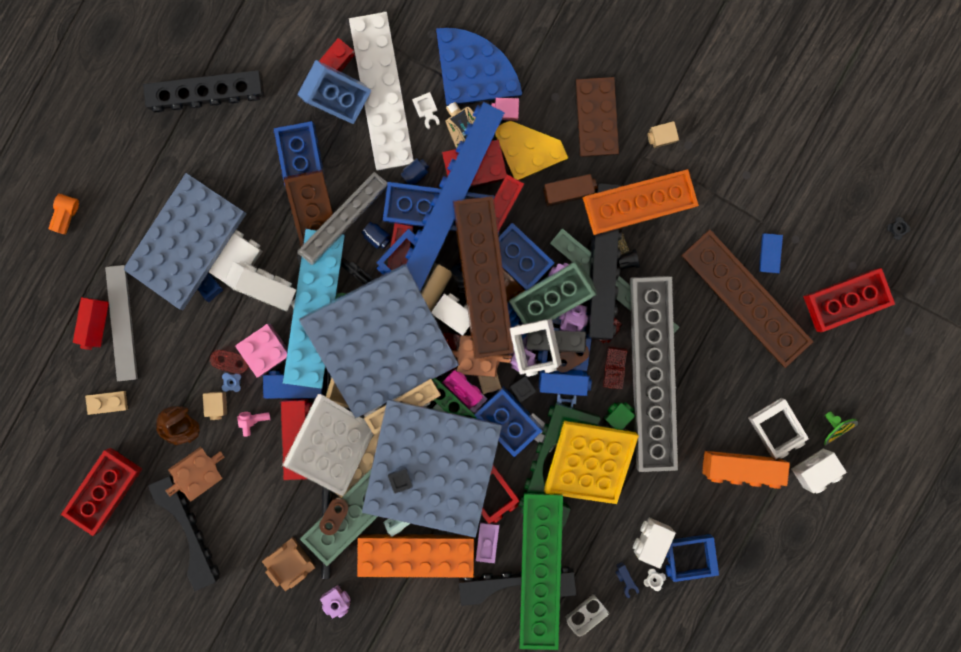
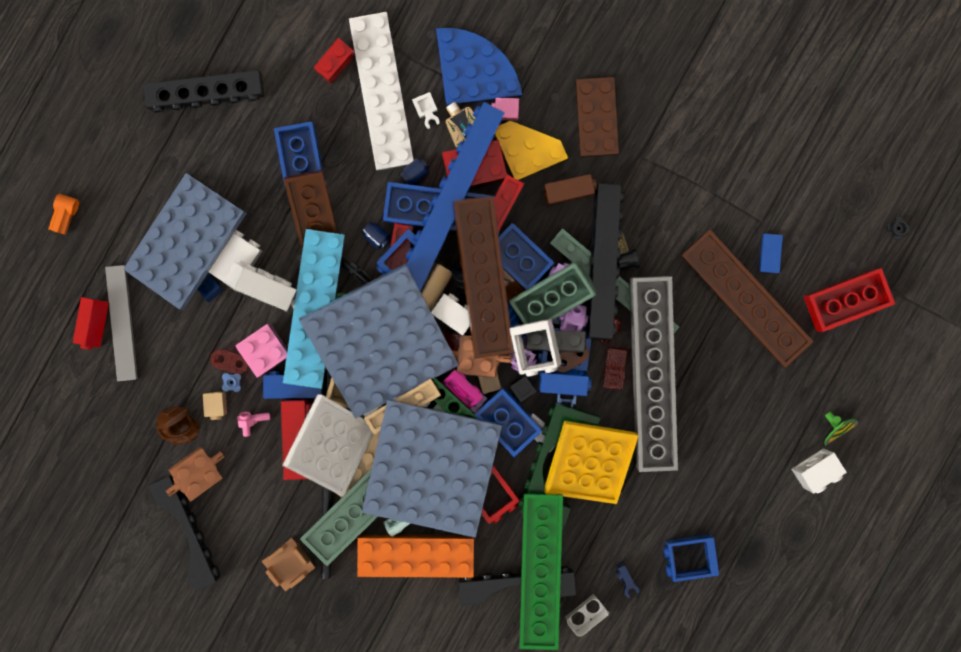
red brick [61,448,142,536] -> none
tan plate [86,391,128,415] -> none
medium blue brick [297,60,372,124] -> none
light grey tile [298,172,388,265] -> none
reddish brown plate [320,498,349,535] -> none
lavender brick [320,585,351,619] -> none
black plate [387,468,413,494] -> none
lavender plate [476,522,499,563] -> none
orange plate [583,169,699,235] -> none
green brick [604,402,635,430] -> none
white brick [633,517,676,568] -> none
white plate [644,569,666,591] -> none
tan brick [648,121,679,148] -> none
orange brick [702,451,790,489] -> none
white window [748,398,809,459] -> none

